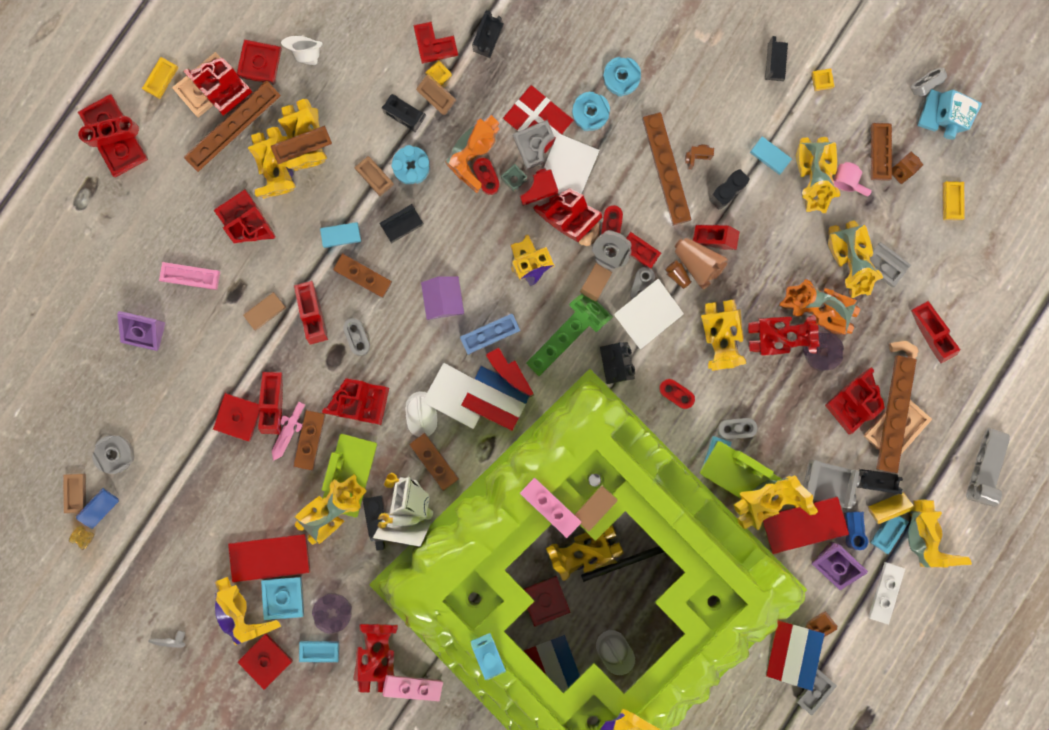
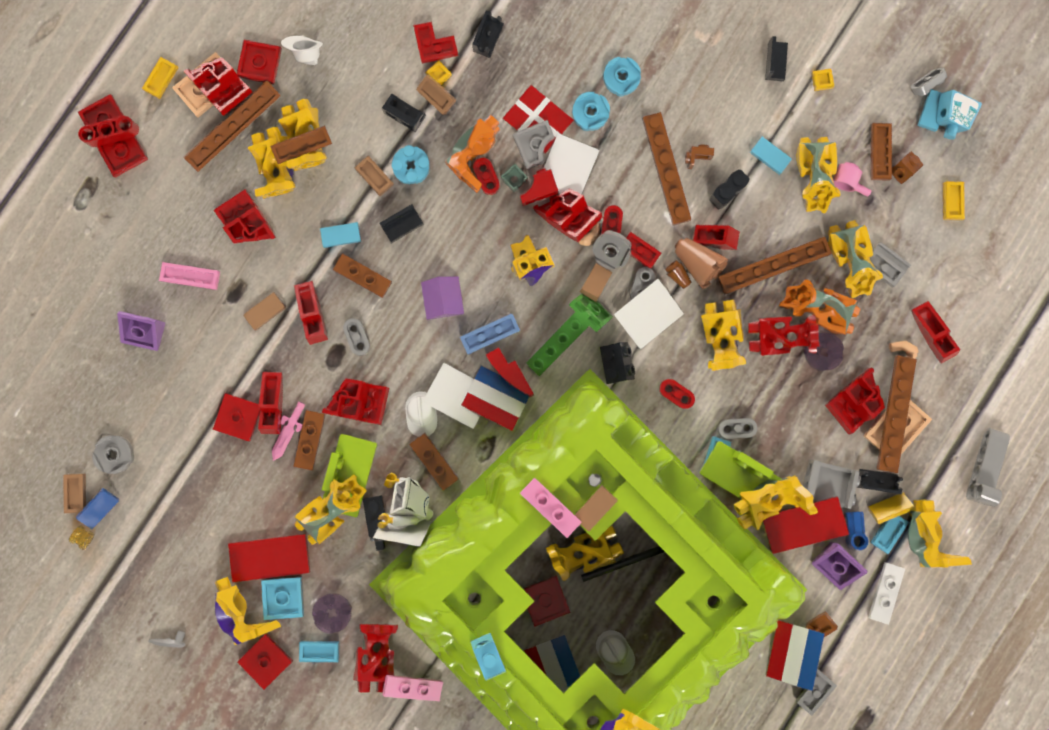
none -> dark orange plate [718,236,832,295]

